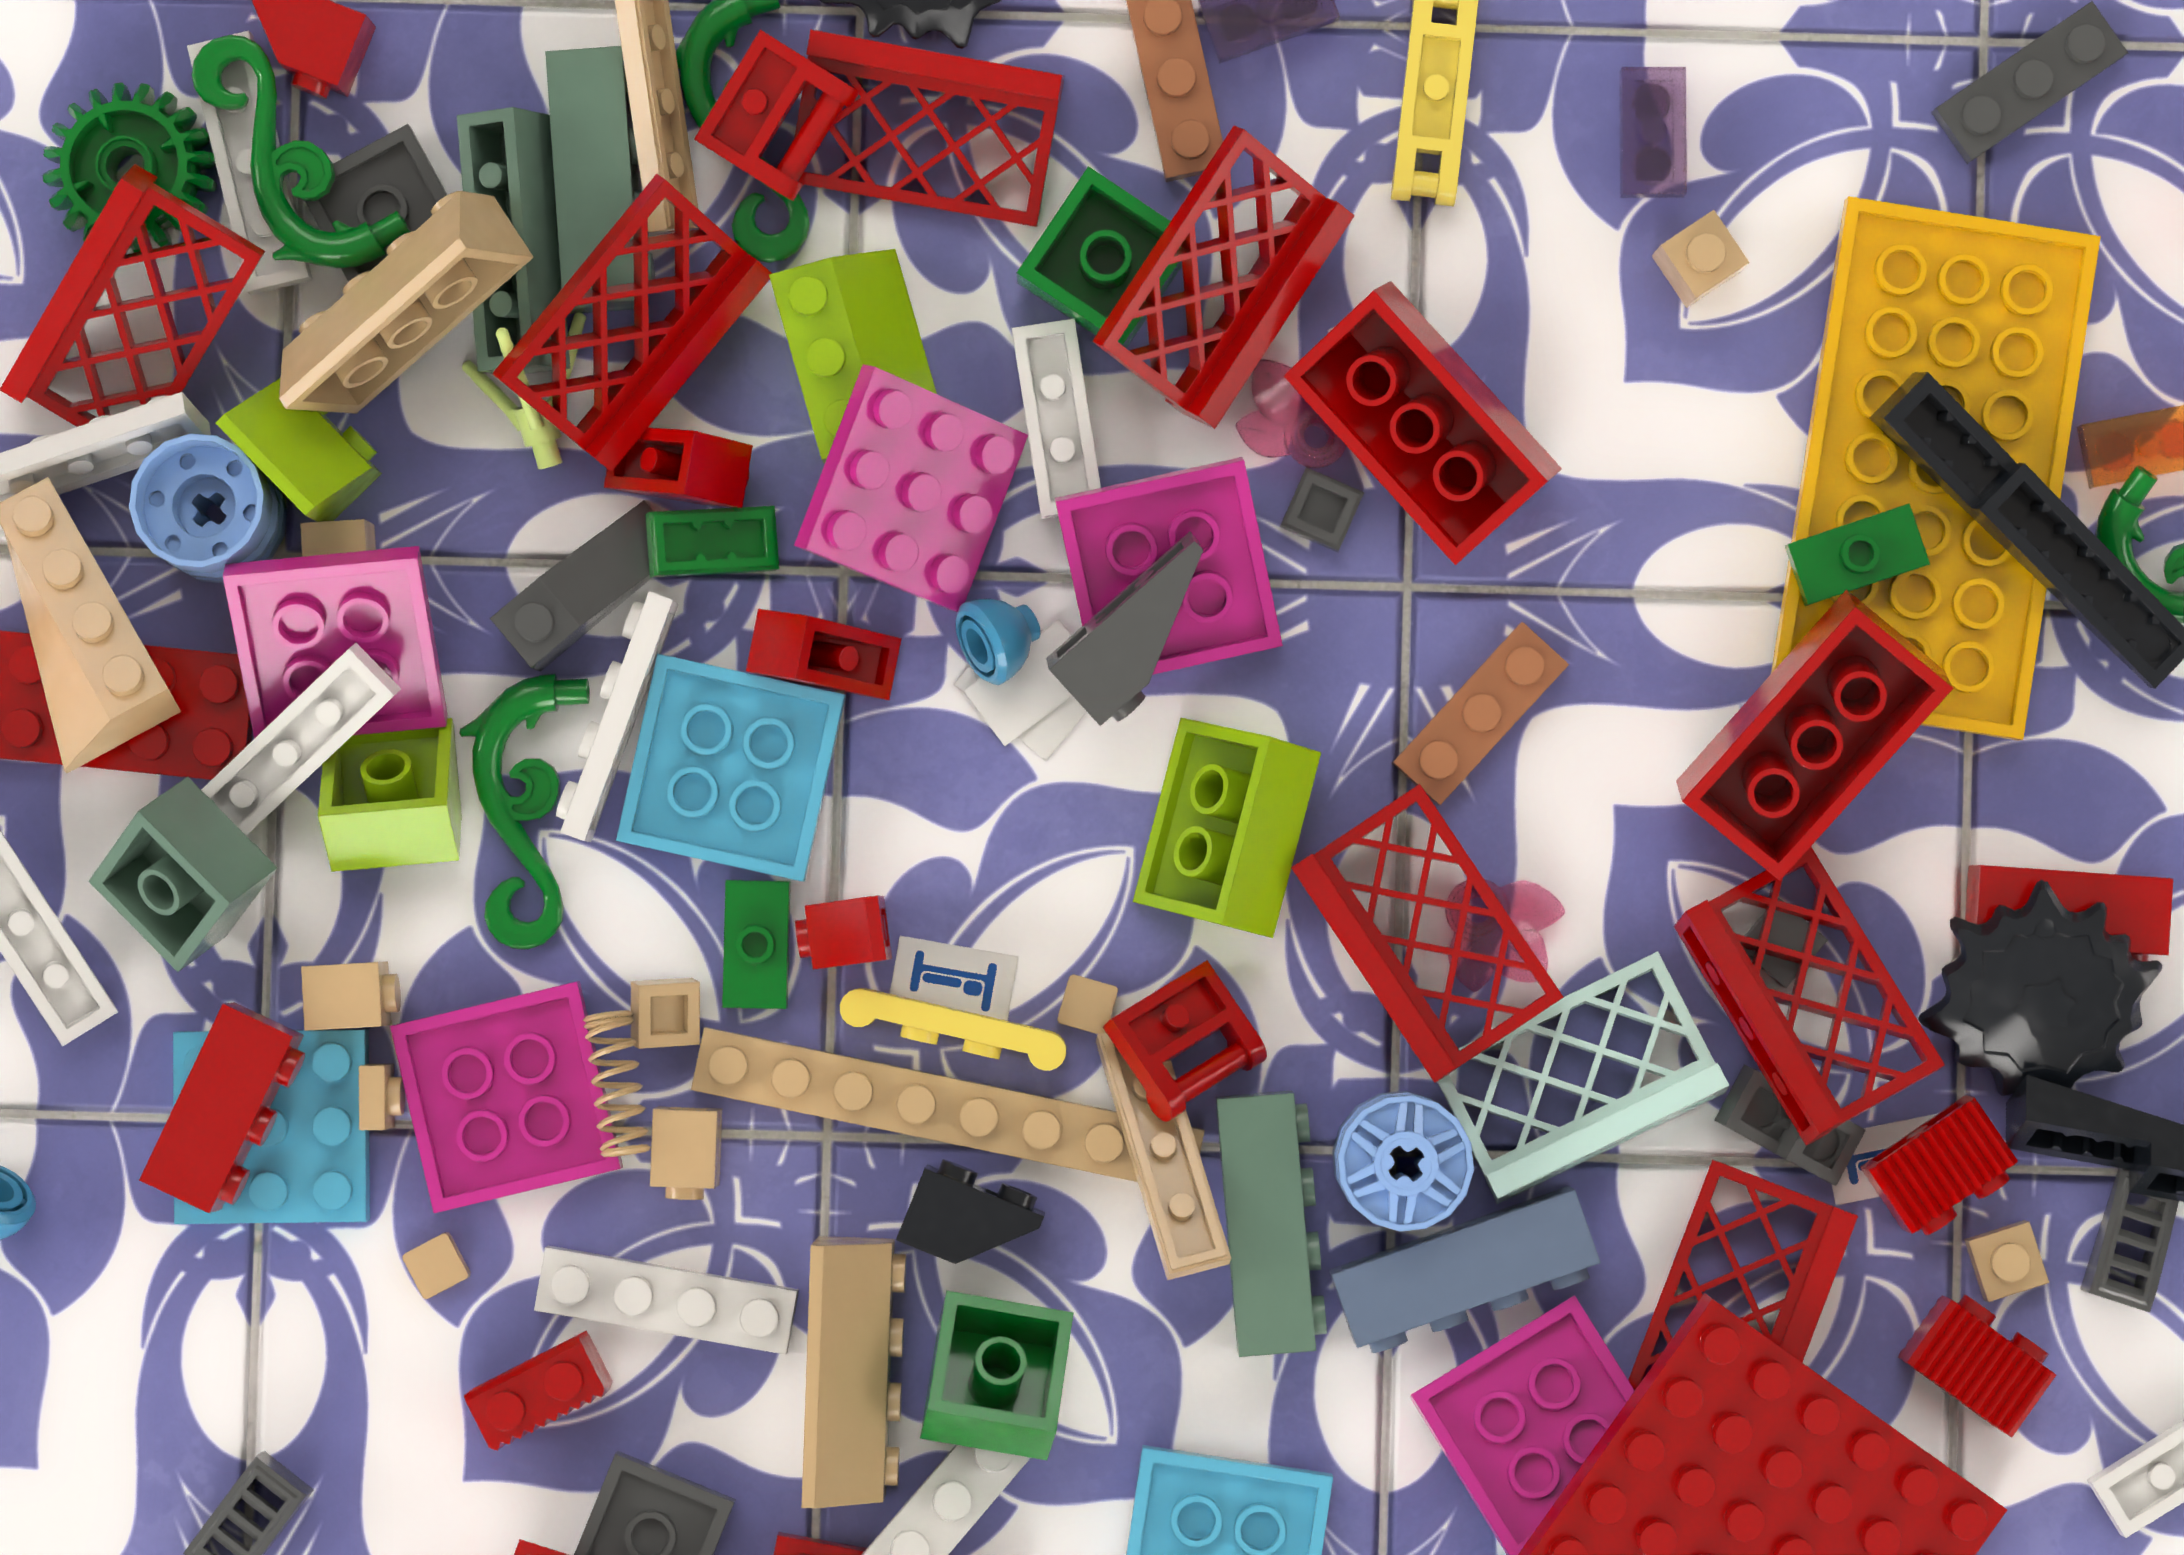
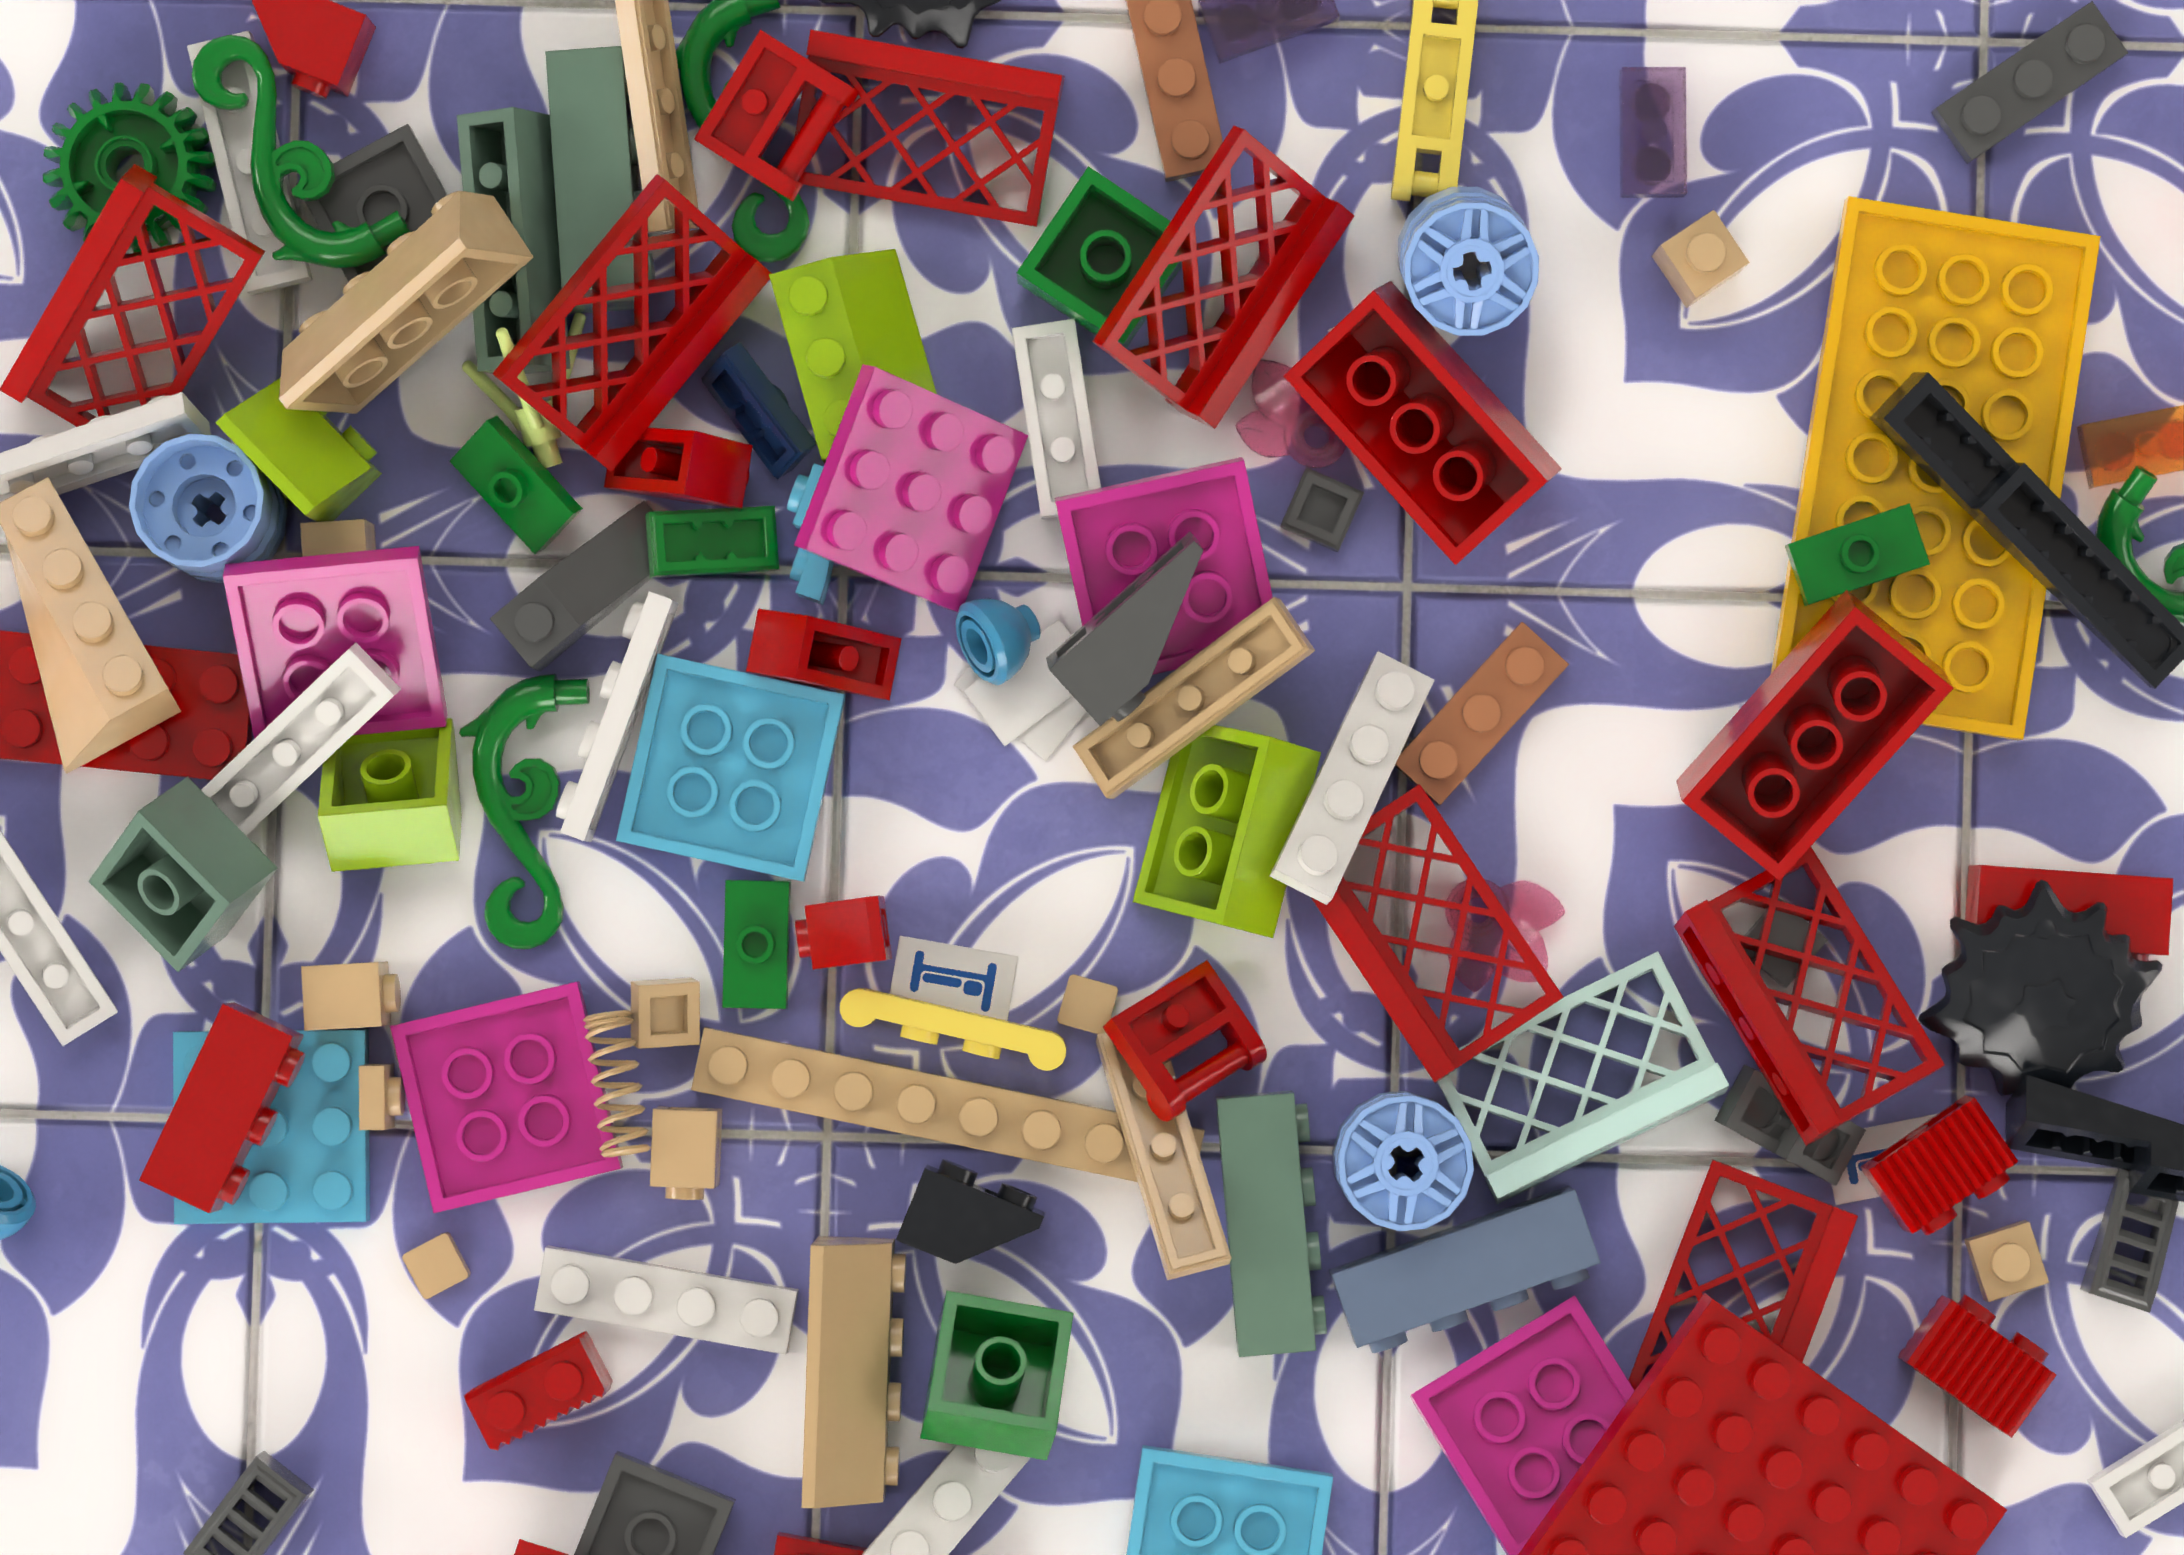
none -> green plate [450,415,583,554]
none -> dark blue plate [701,342,817,480]
none -> medium azure slope [787,463,834,605]
none -> tan tile [1072,597,1315,799]
none -> white plate [1270,651,1434,905]
none -> light blue wheel [1398,187,1539,336]

